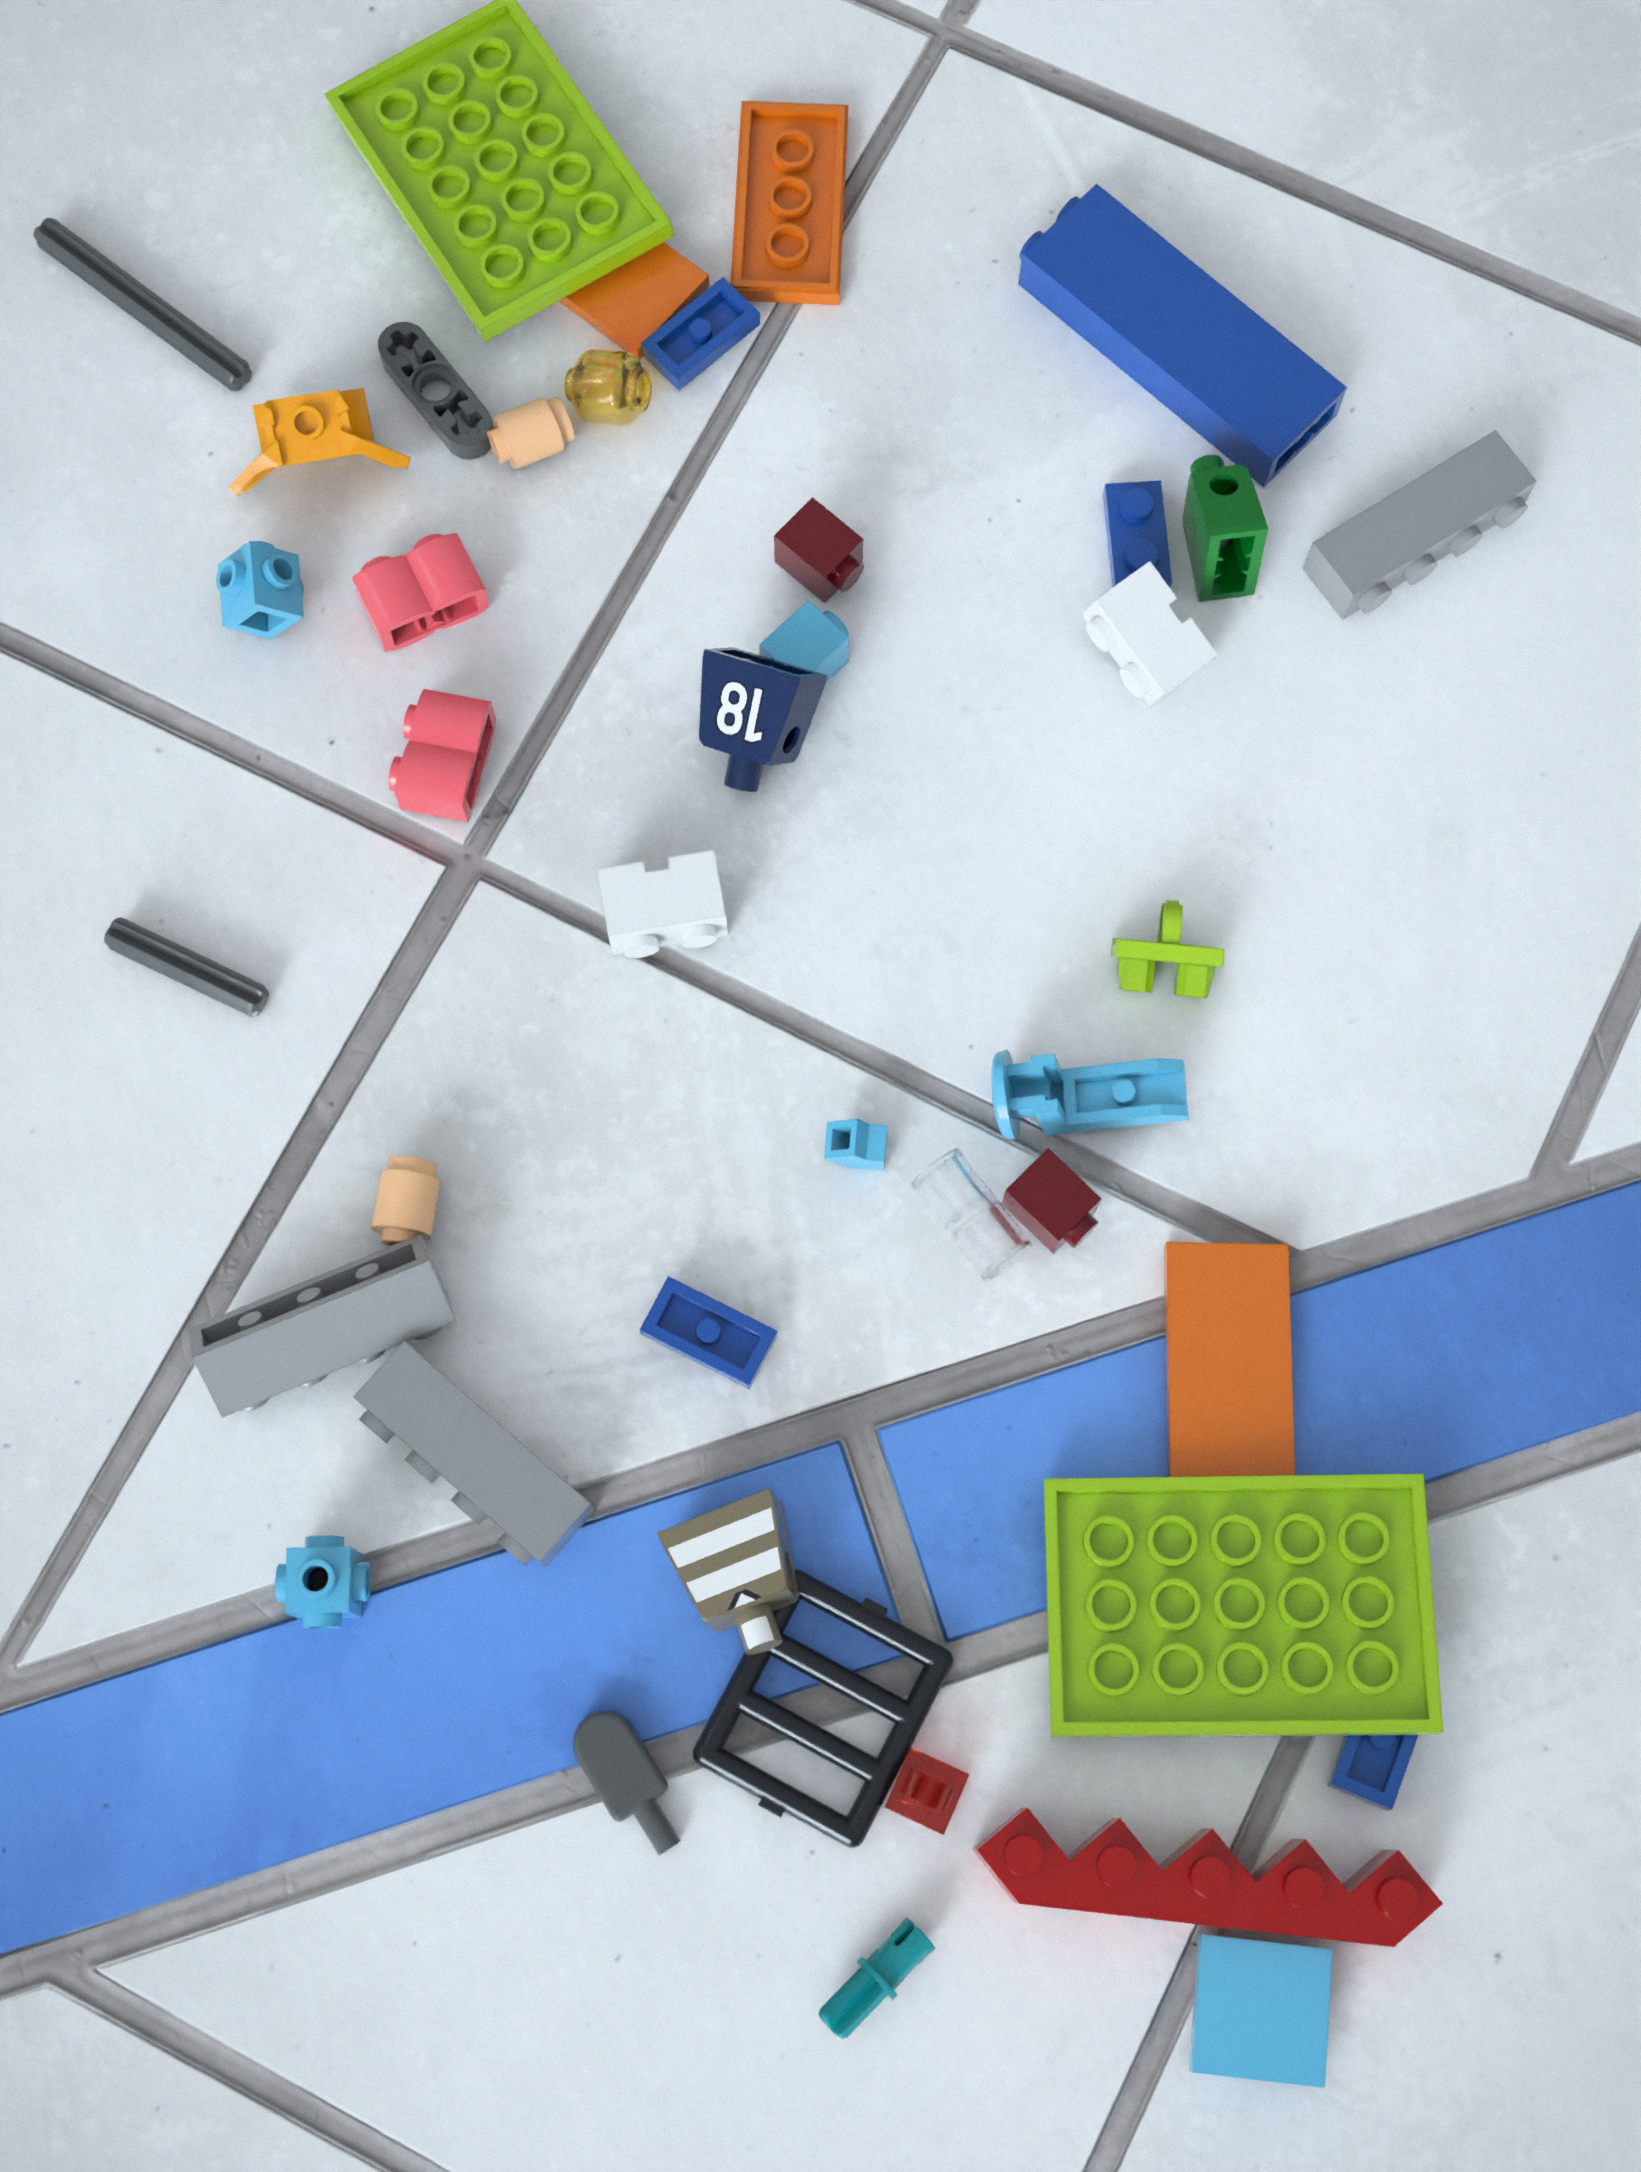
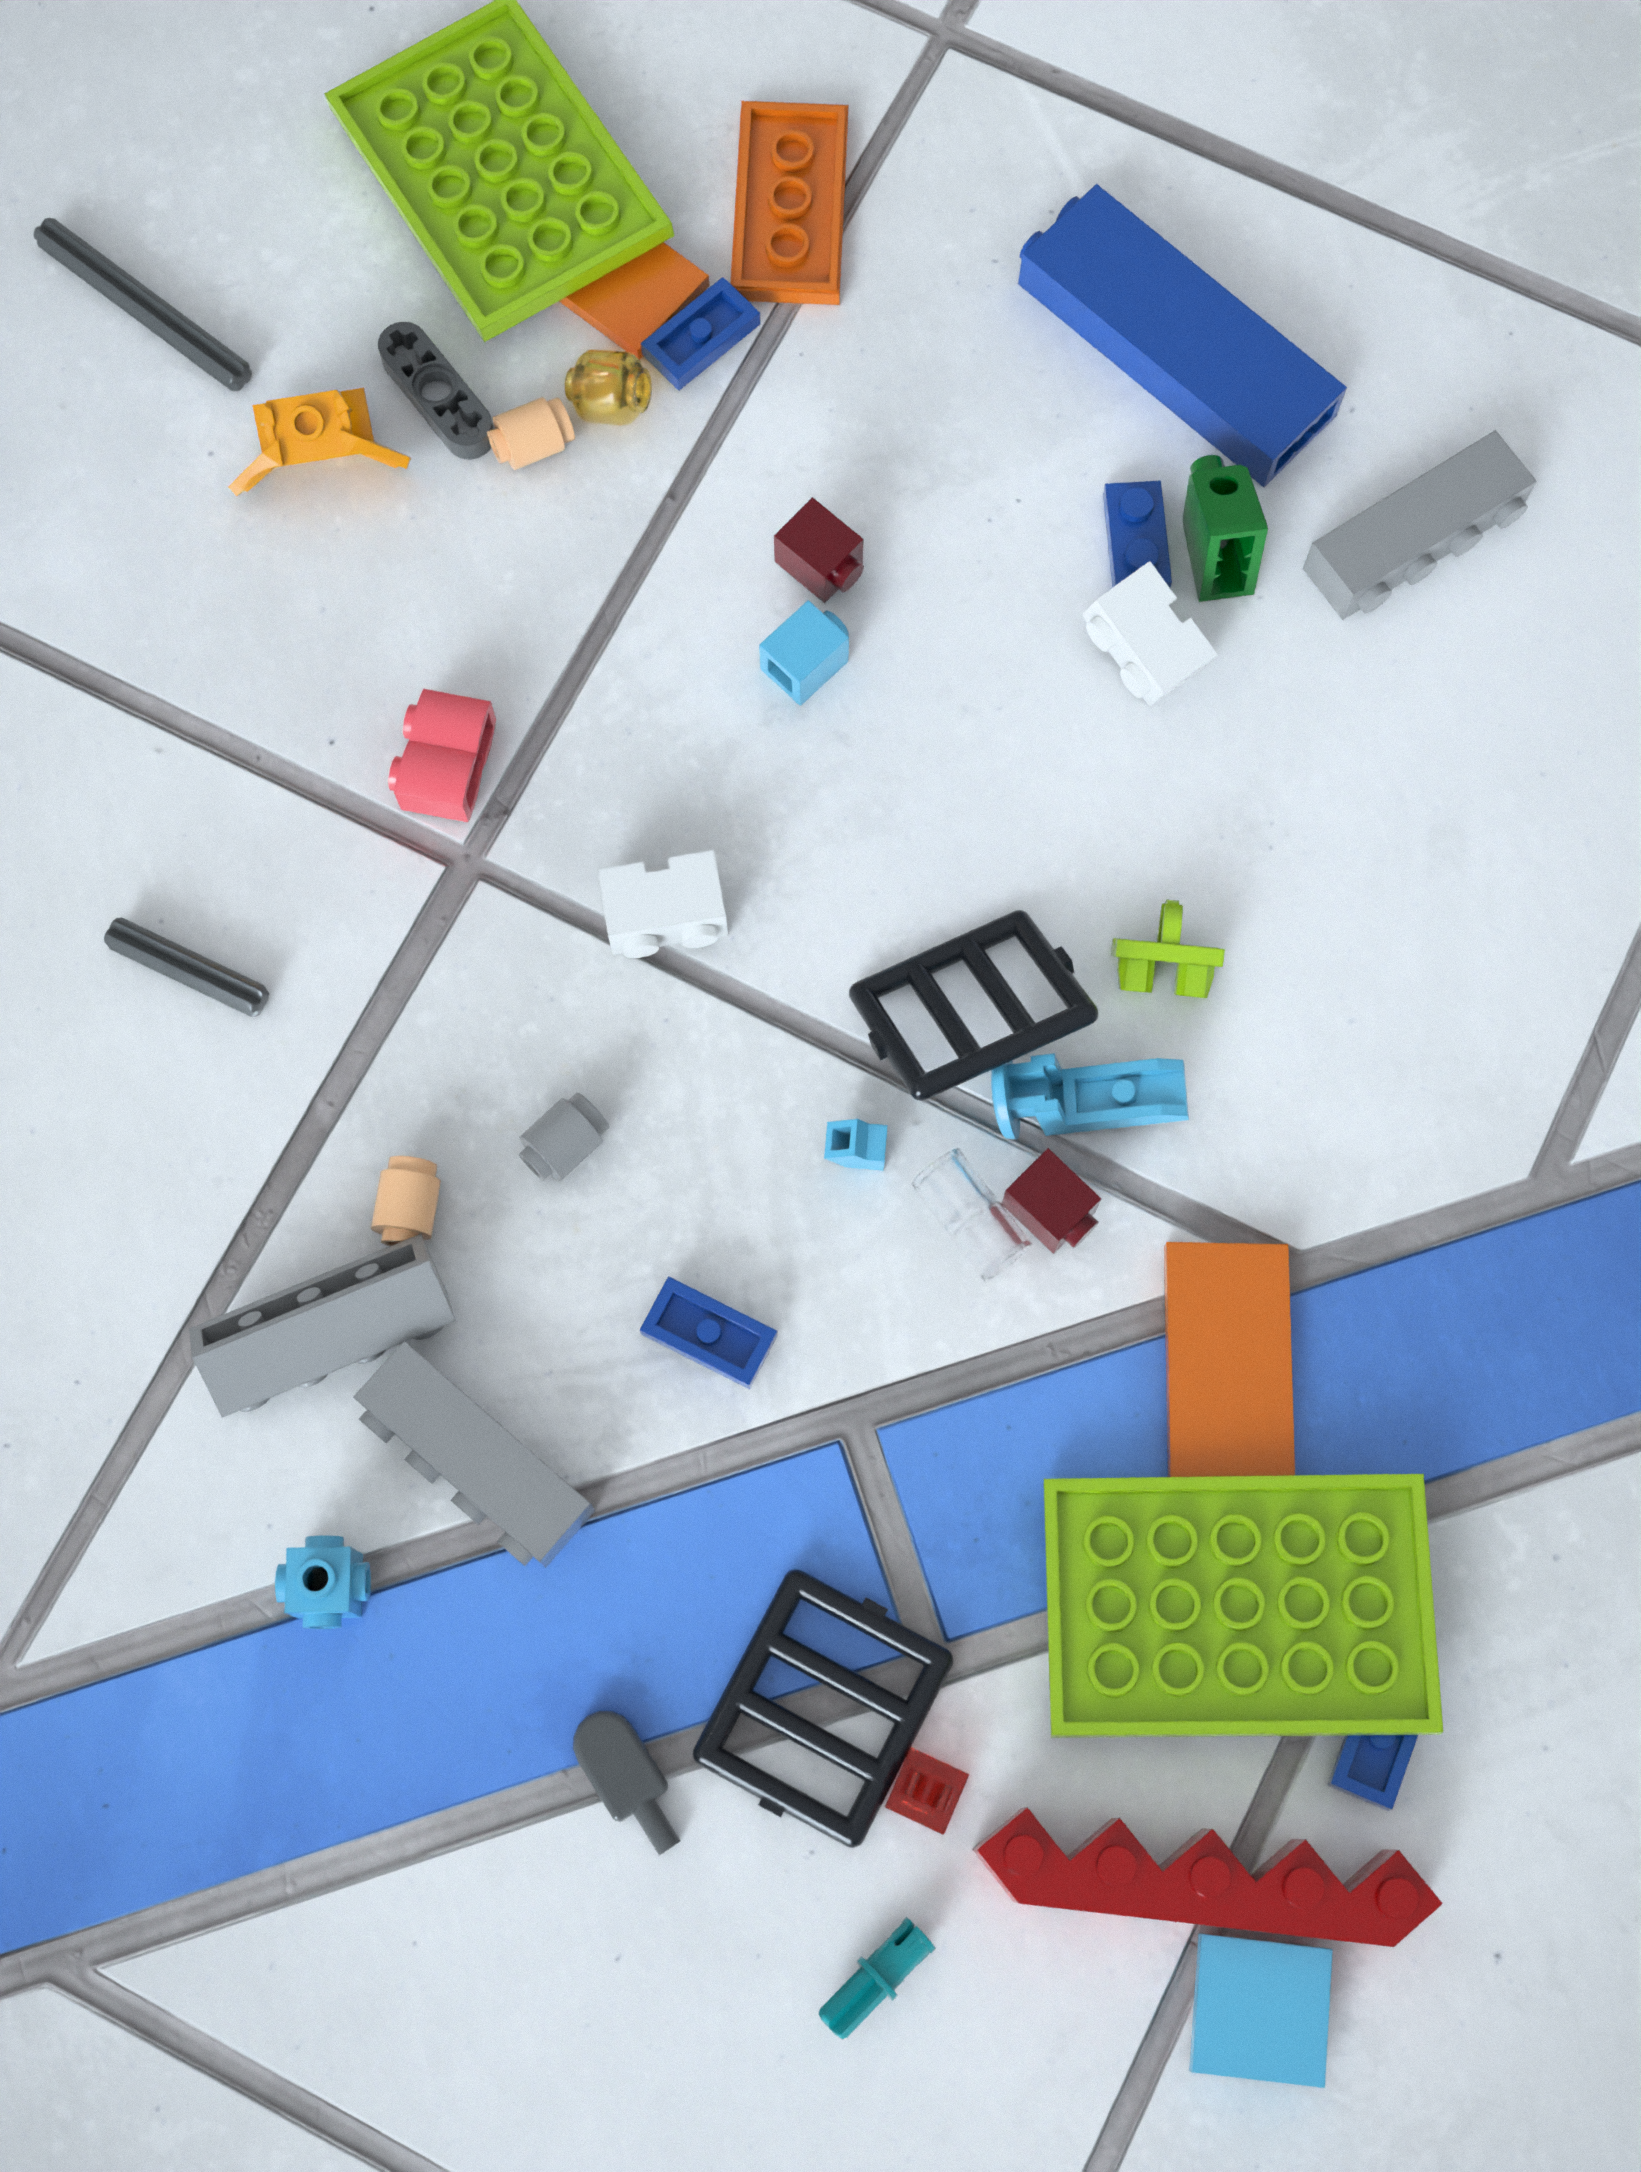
medium azure brick [216,541,304,639] -> none
coral brick [352,533,489,652] -> none
dark tan torso [658,1488,799,1655] -> none
dark blue torso [699,647,828,792] -> none
none -> light grey brick [519,1093,610,1181]
none -> black bar [849,910,1098,1101]

